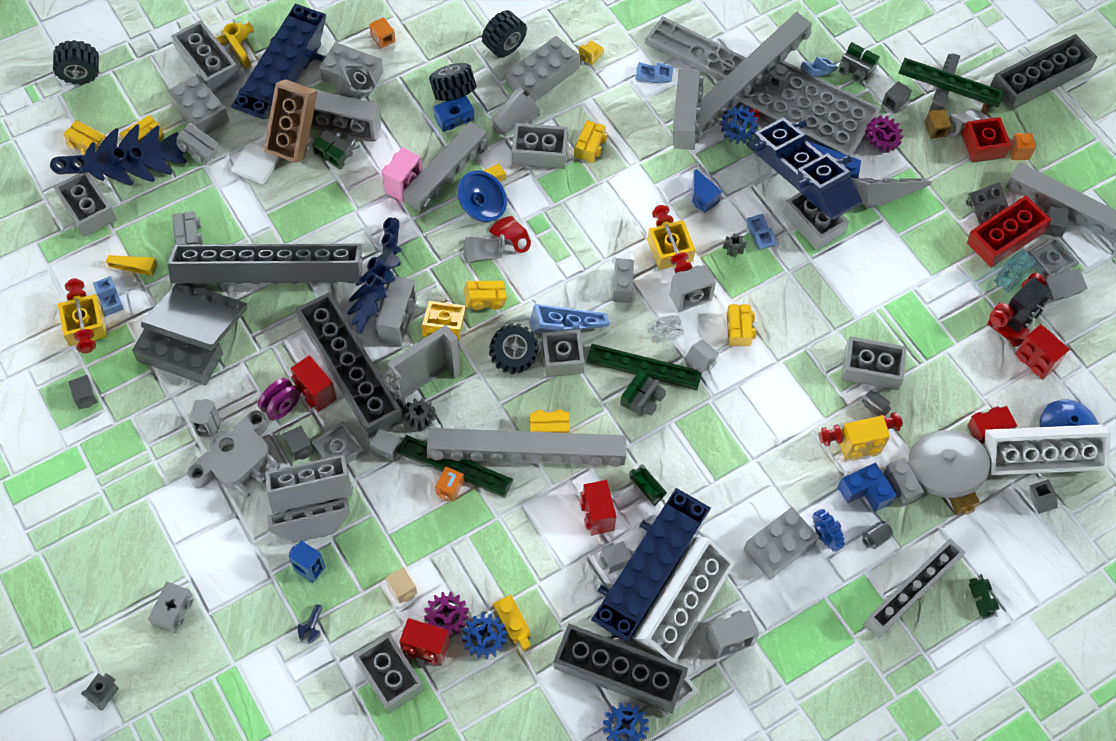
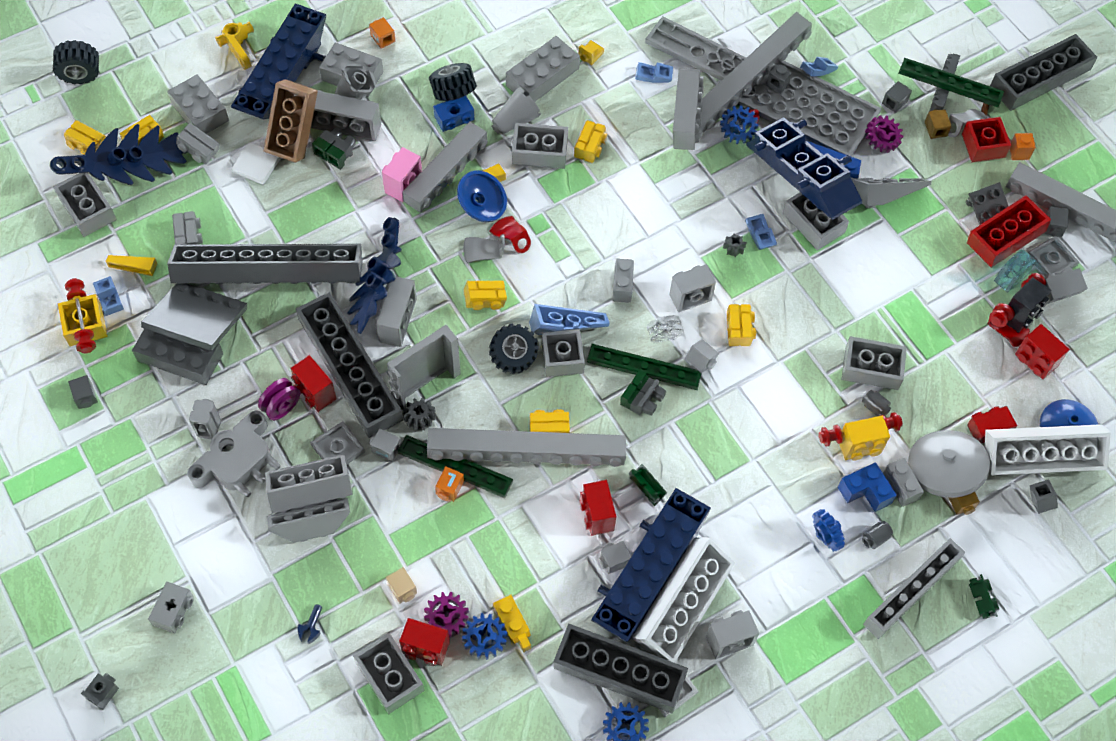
light grey brick [171,20,240,92] -> none
dark grey brick [283,426,313,461] -> none
blue brick [288,540,326,583] -> none
yellow plate [422,301,466,341] -> none
black wheel [481,10,527,58] -> none
yellow brick [647,205,696,274] -> none
blue slope [692,169,722,213] -> none
light grey brick [743,507,819,580] -> none
dark grey hips [838,42,880,83] -> none

